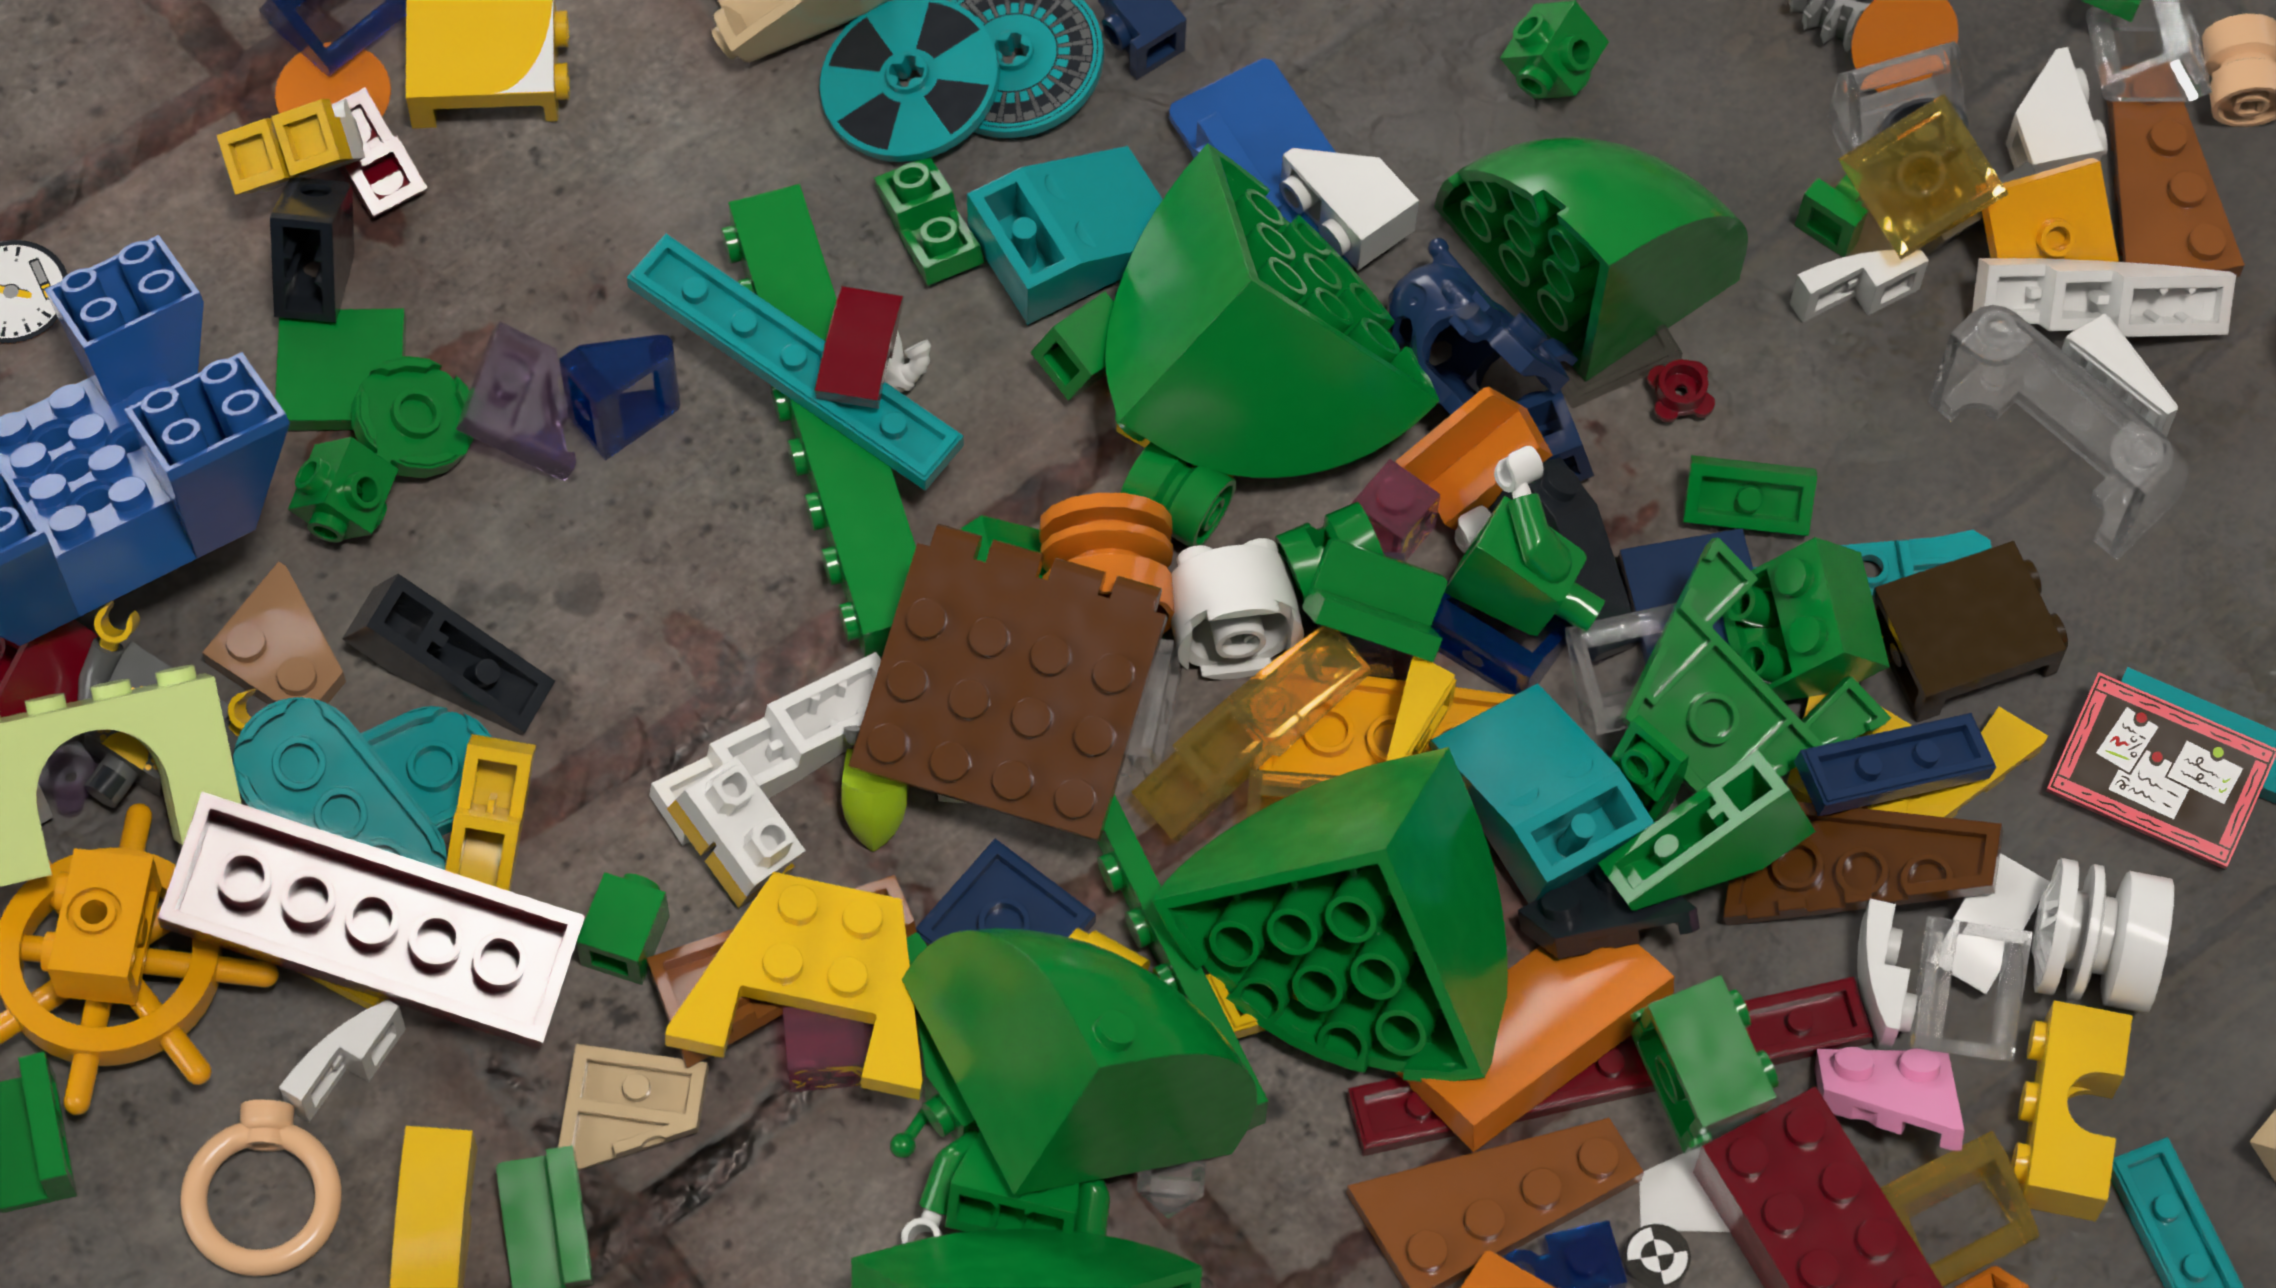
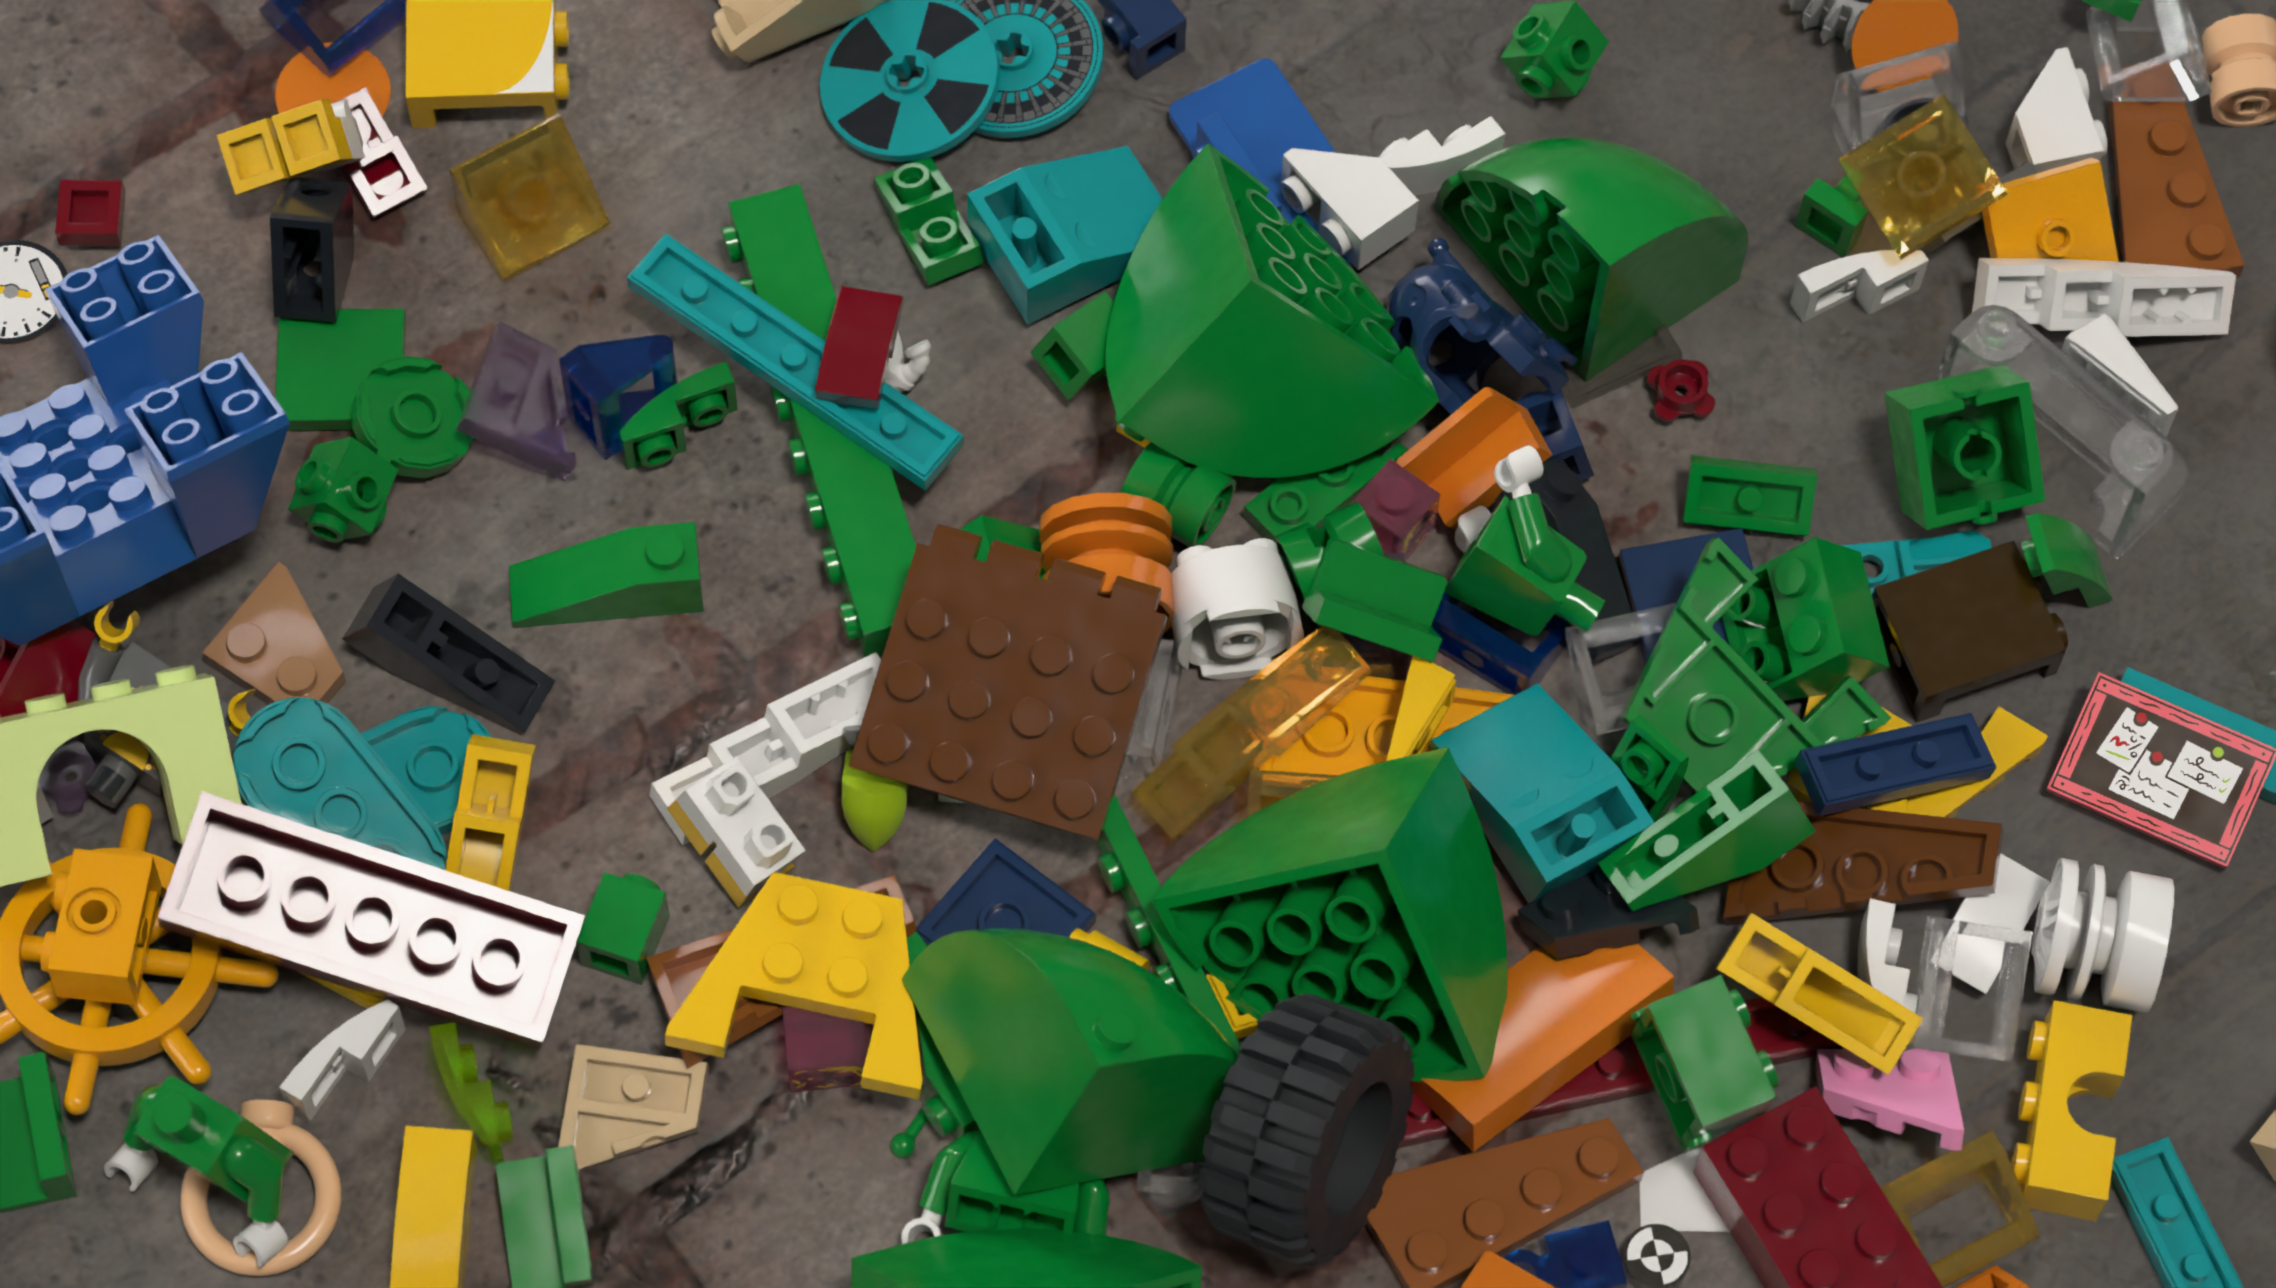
none -> dark red plate [55,179,126,246]
none -> green torso [104,1075,294,1268]
none -> clear neon green slope [429,1023,514,1166]
none -> clear yellow slope [449,113,611,280]
none -> green slope [509,522,704,628]
none -> green slope [619,361,738,470]
none -> black tyre [1199,994,1415,1267]
none -> green hinge [1243,442,1408,543]
none -> white slope [1379,116,1506,196]
none -> yellow slope [1716,912,1924,1075]
none -> green brick [1884,364,2046,530]
none -> green slope [2021,513,2113,608]

